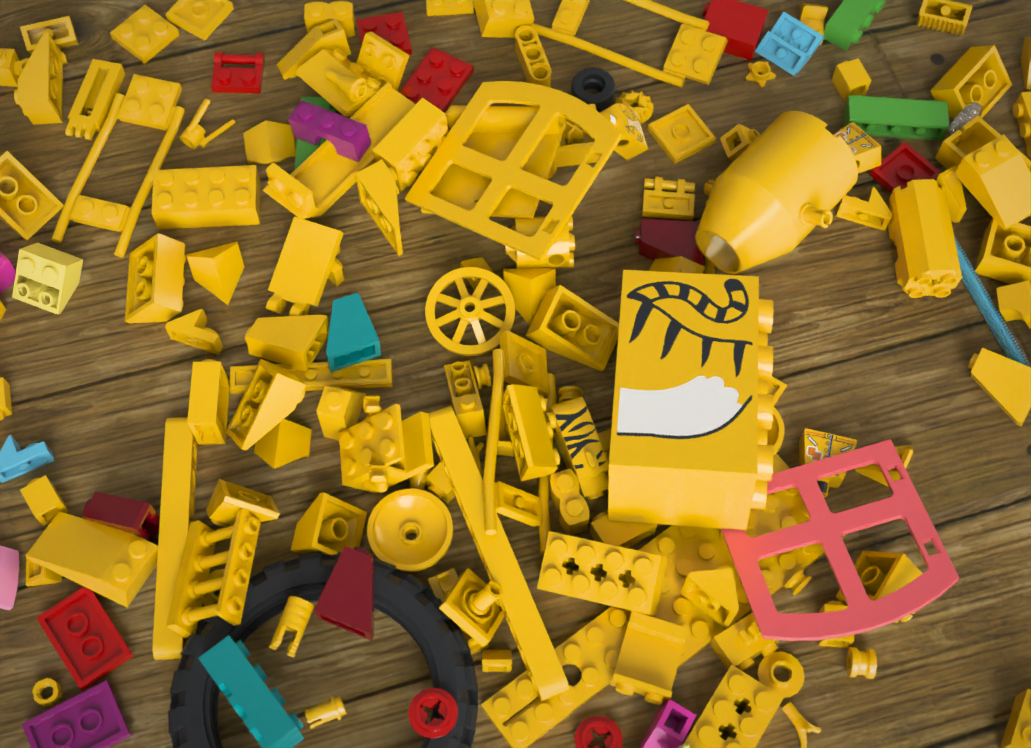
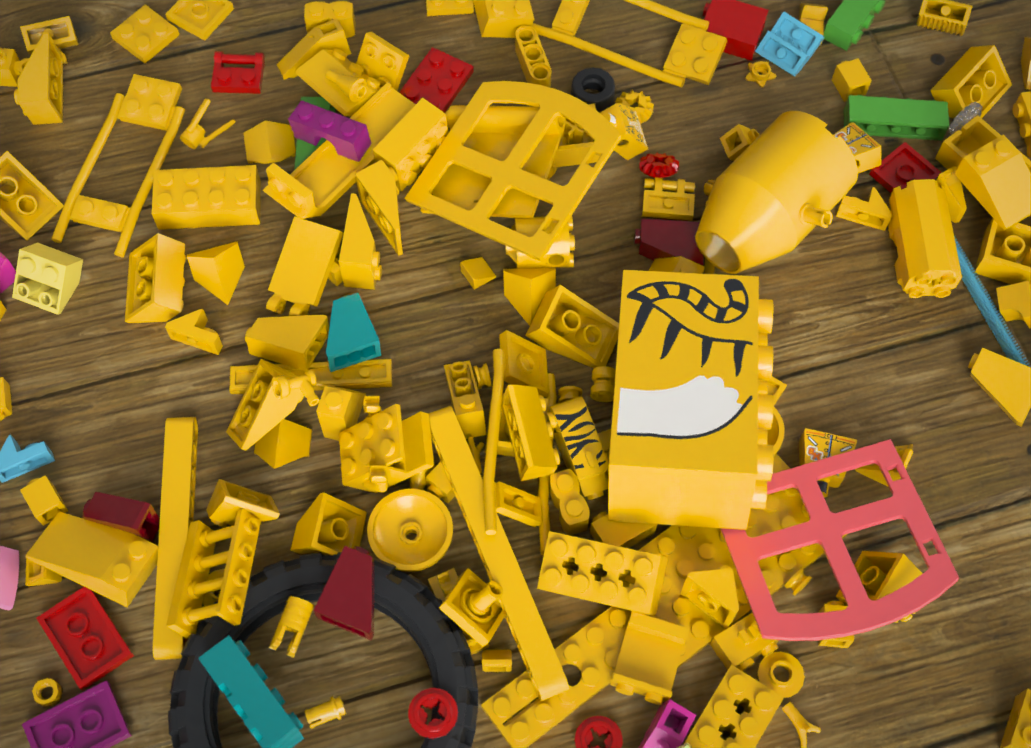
yellow hinge [66,59,125,140] -> none
yellow window [187,359,230,445] -> none
red plate [356,12,412,55] -> none
yellow wheel [425,267,515,356] -> none
yellow tile [647,104,716,164] -> none
yellow wheel [846,647,877,679] -> none
none -> yellow piece [272,370,320,406]
none -> yellow slope [339,193,382,290]
none -> yellow wheel [590,366,616,402]
none -> red gear [639,153,679,178]

